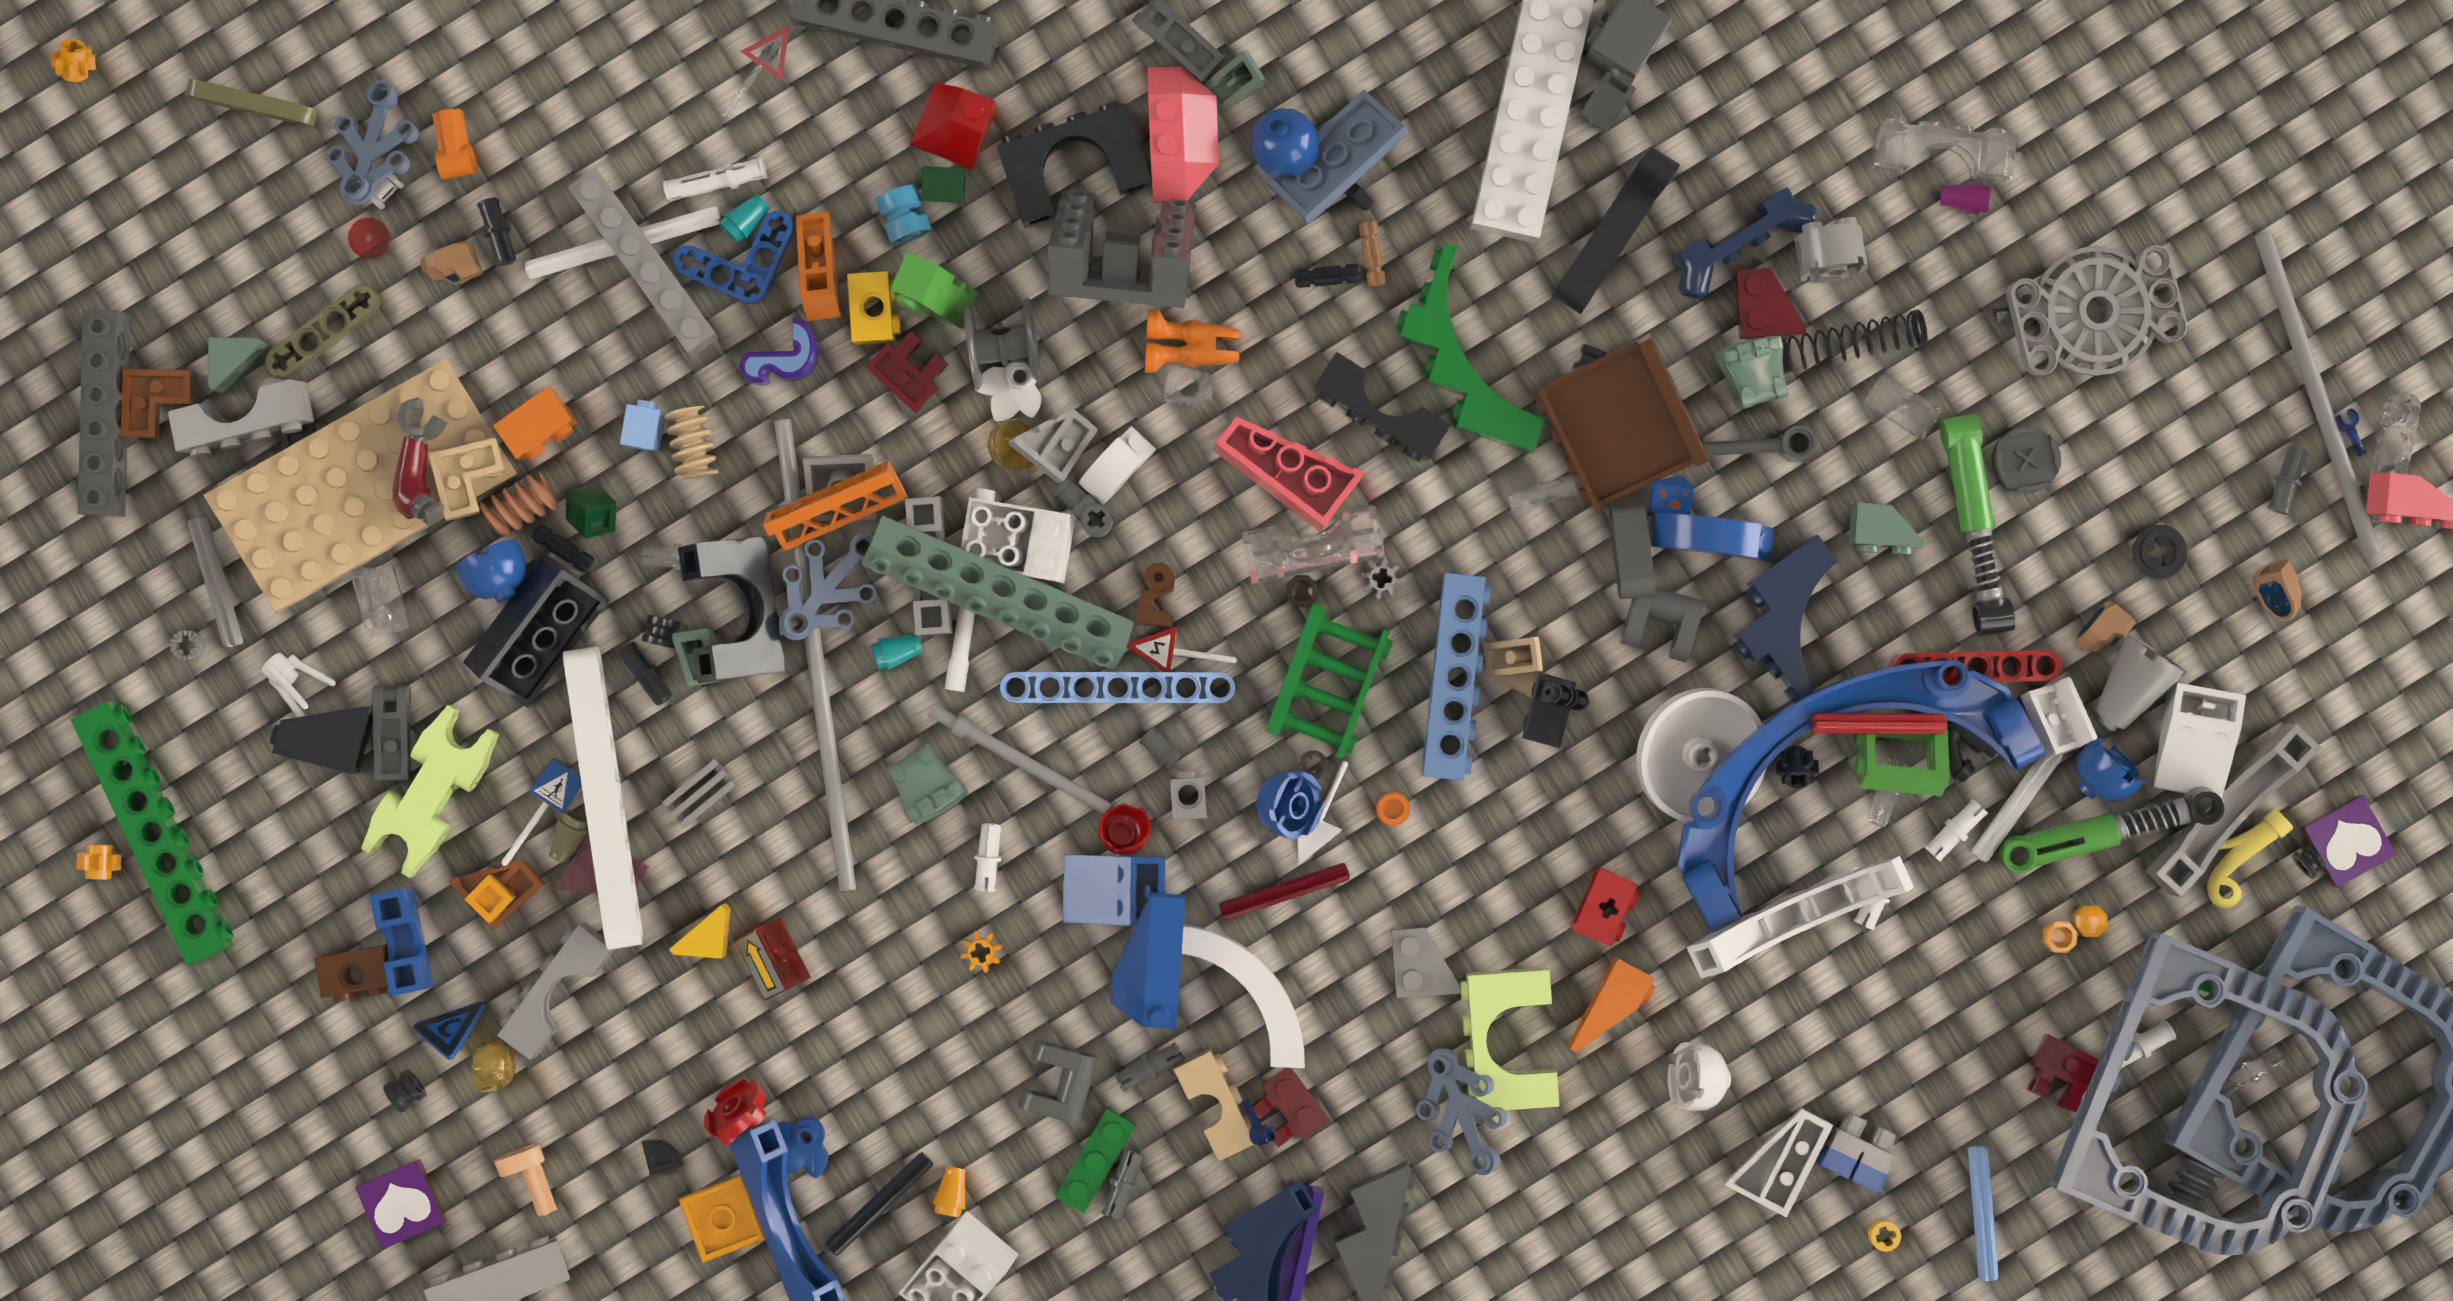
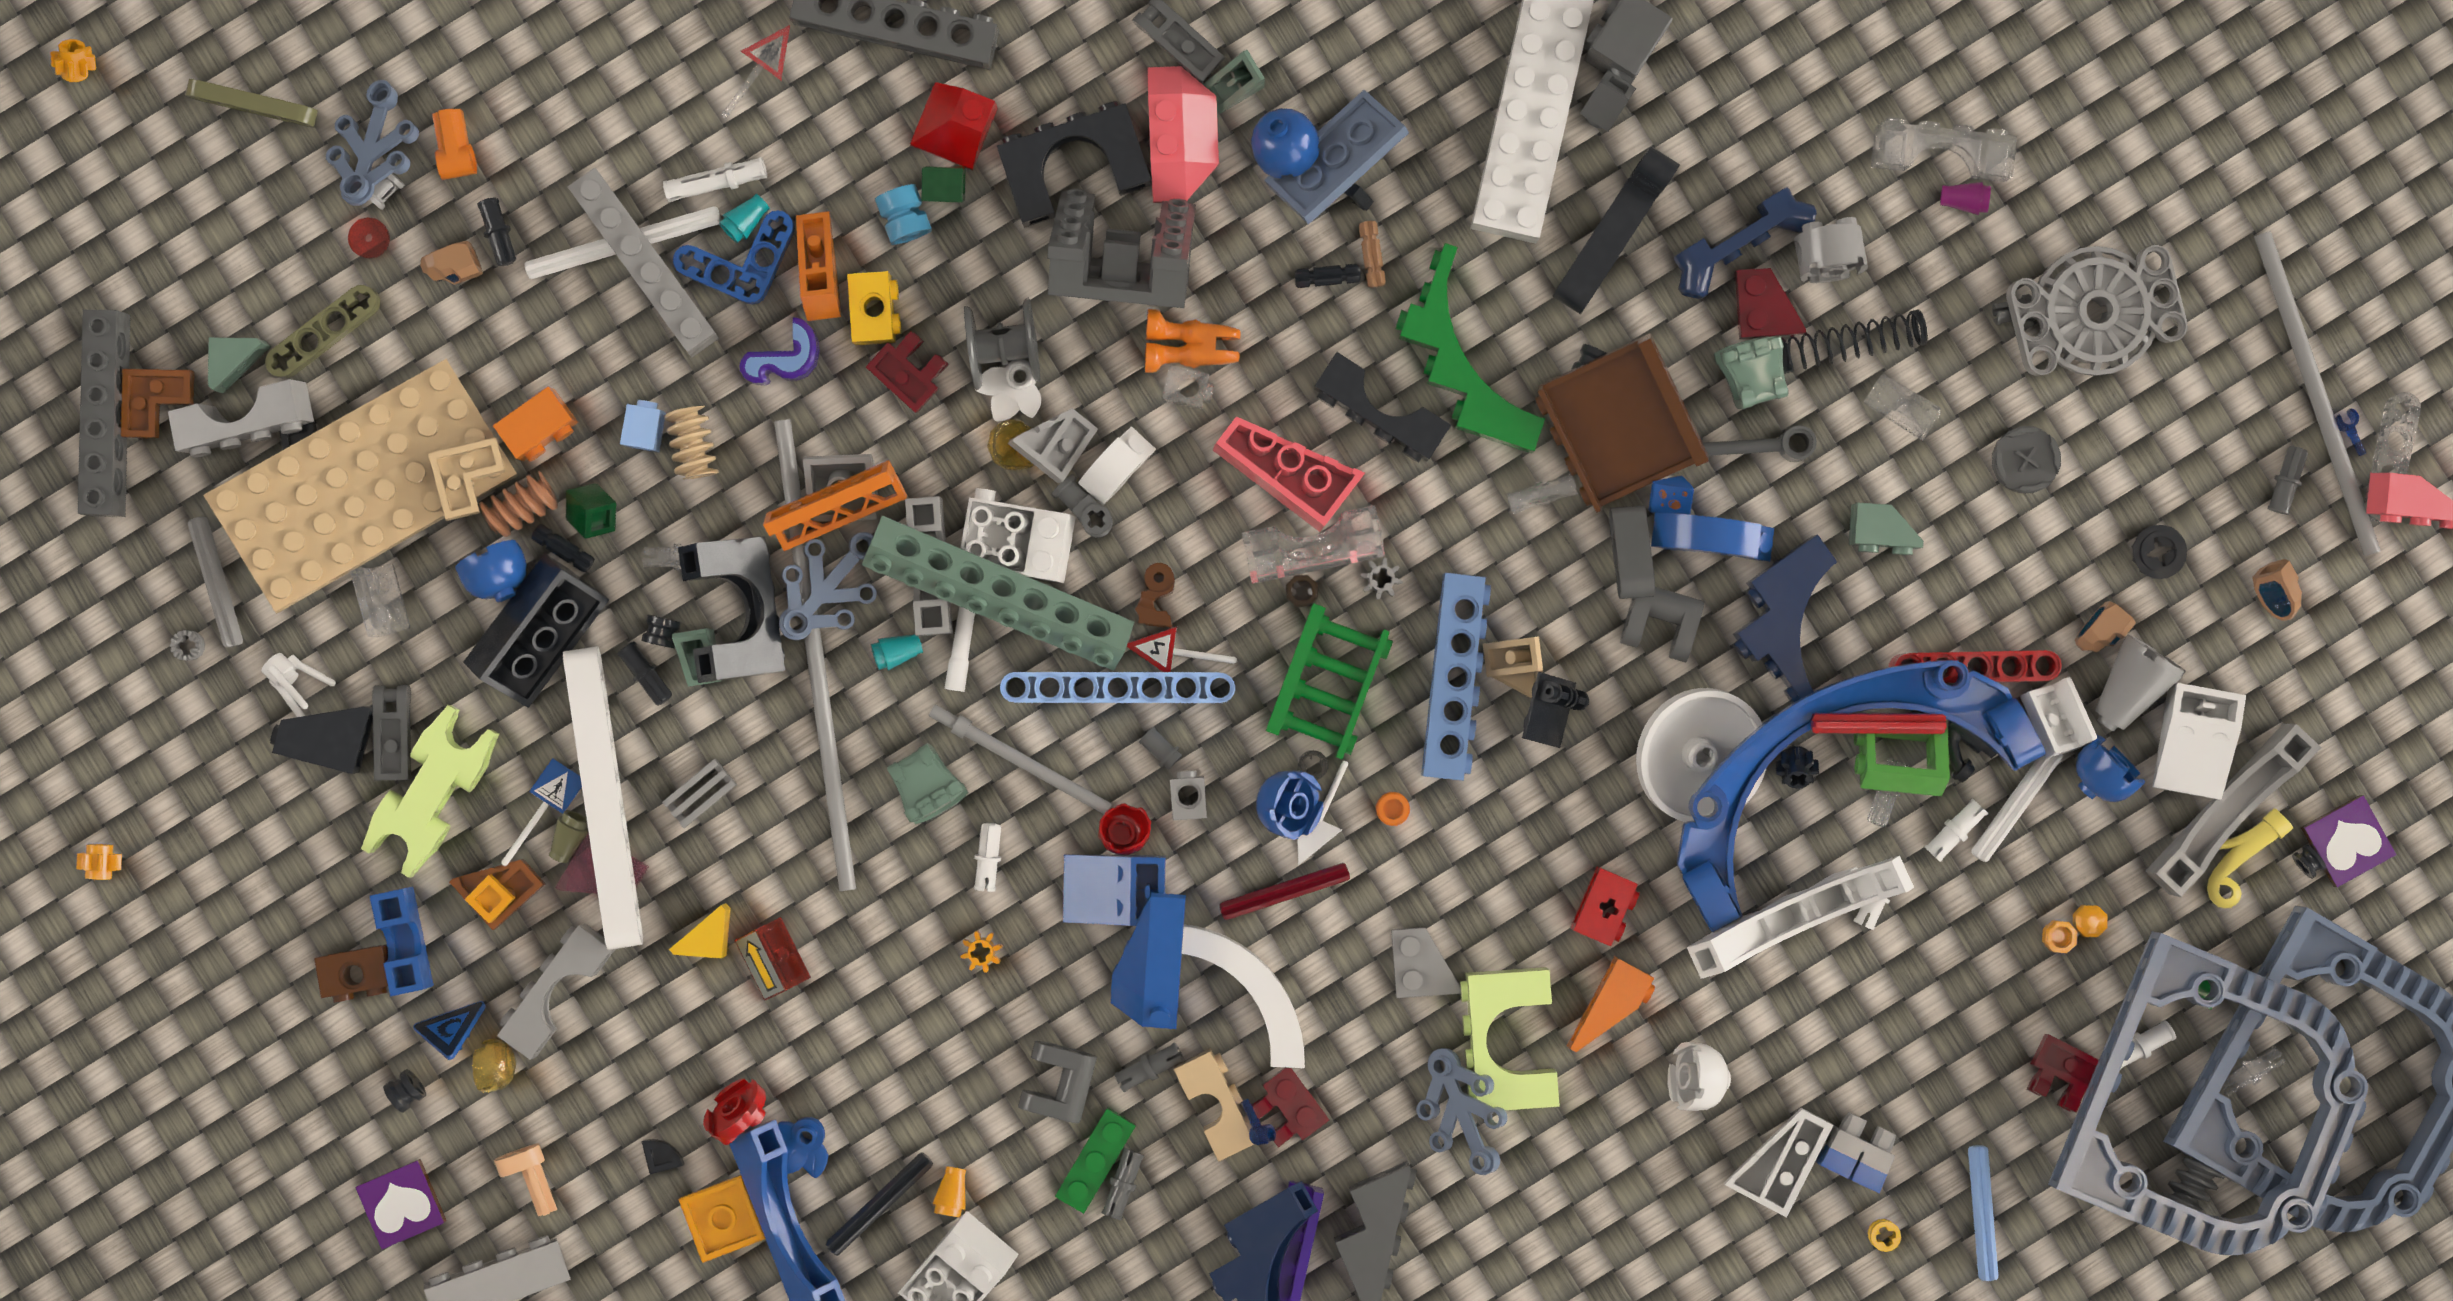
green brick [70,701,234,966] -> none
piece [392,397,448,526] -> none
bright green wedge [890,252,978,329] -> none
piece [1939,414,2015,636] -> none
piece [1999,786,2225,874] -> none

